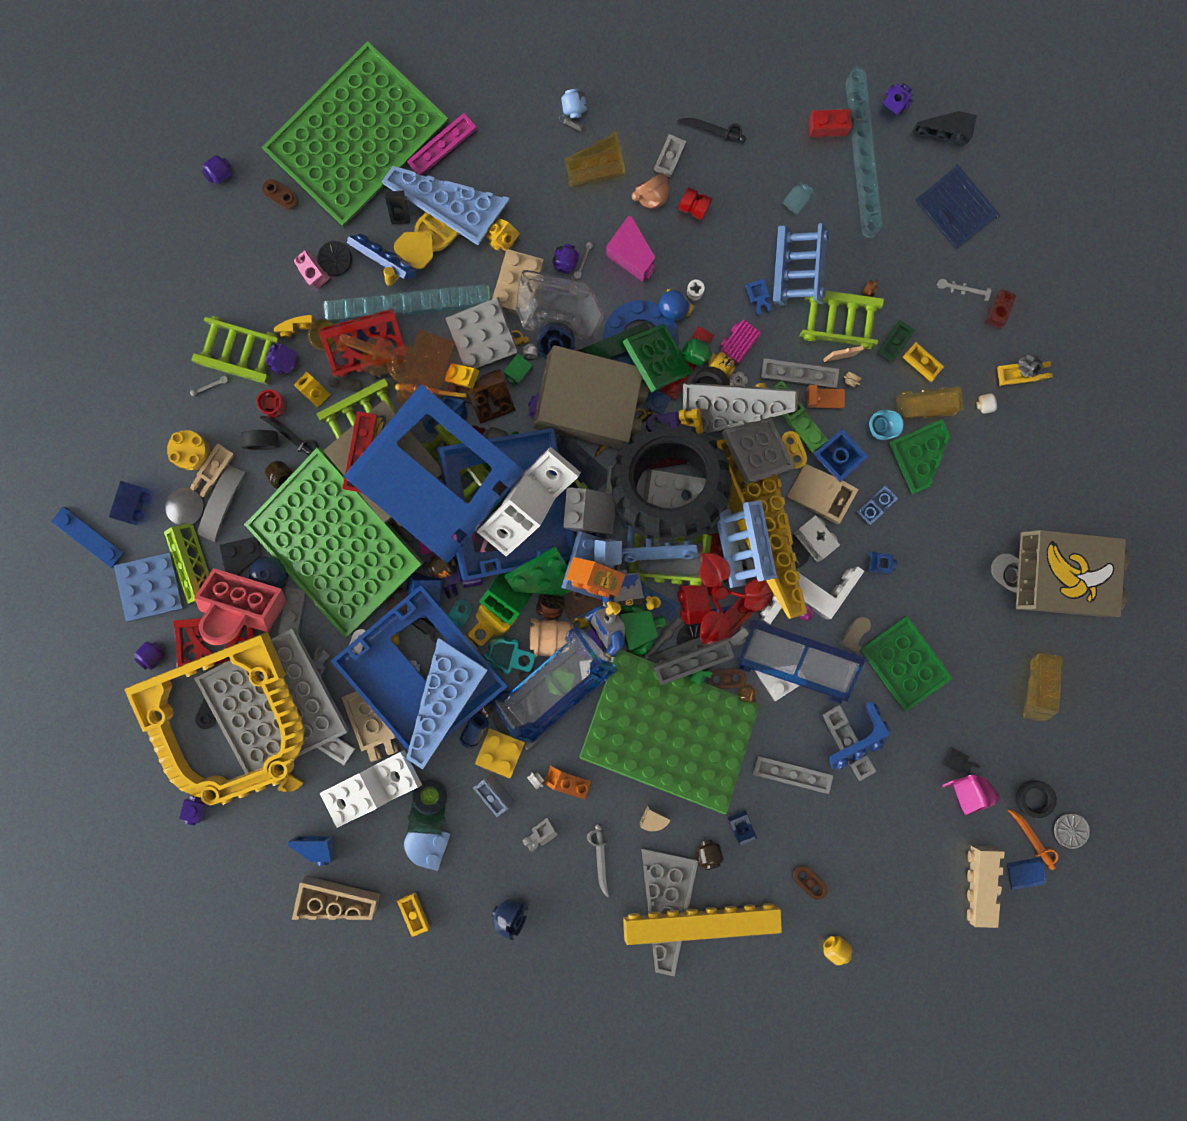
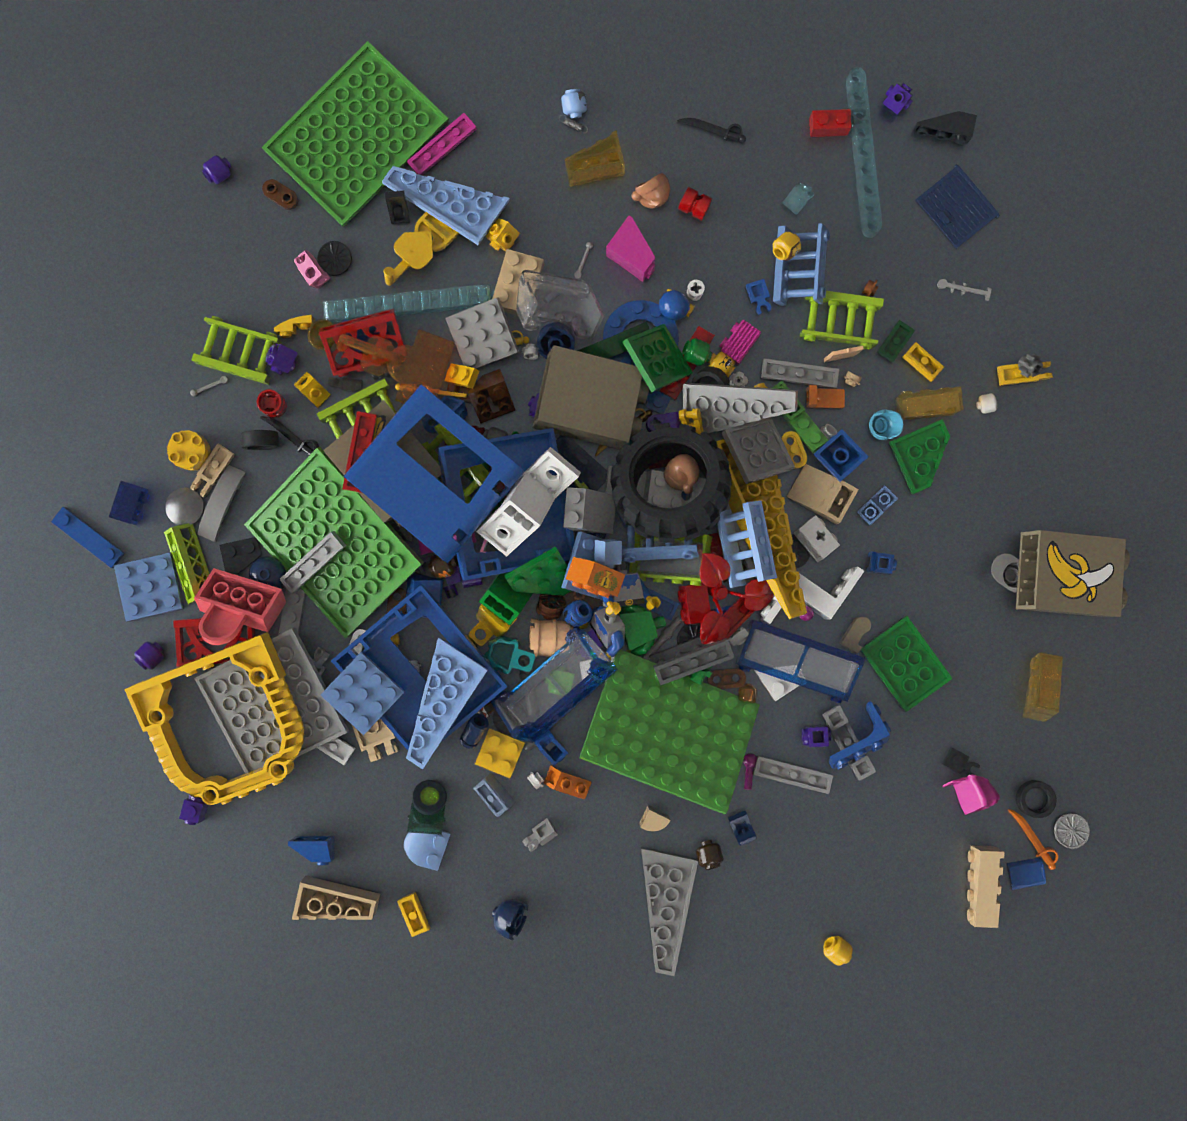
black plate [195,698,217,729] -> none
dark brown head [265,461,293,489] -> none
yellow tile [277,773,305,792] -> none
white bracket [320,750,422,828] -> none
blue plate [347,234,418,279] -> none
black bar [411,618,441,643] -> none
teal plate [449,599,472,630] -> none
green brick [503,354,534,386] -> none
dark purple head [552,243,579,274] -> none
light grey sword [587,824,609,897] -> none
yellow brick [623,903,782,945] -> none
light grey plate [654,134,686,178] -> none
reddish brown plate [793,865,828,900] -> none
clear red leg [984,289,1016,329] -> none
none -> light grey plate [280,531,346,594]
none -> medium blue plate [321,651,405,735]
none -> blue window [534,729,568,766]
none -> blue head [563,600,592,627]
none -> nougat piece [664,454,699,494]
none -> magenta bar [743,753,757,790]
none -> yellow head [773,232,801,261]
none -> dark purple brick [801,725,831,747]
none -> white plate [820,424,837,440]

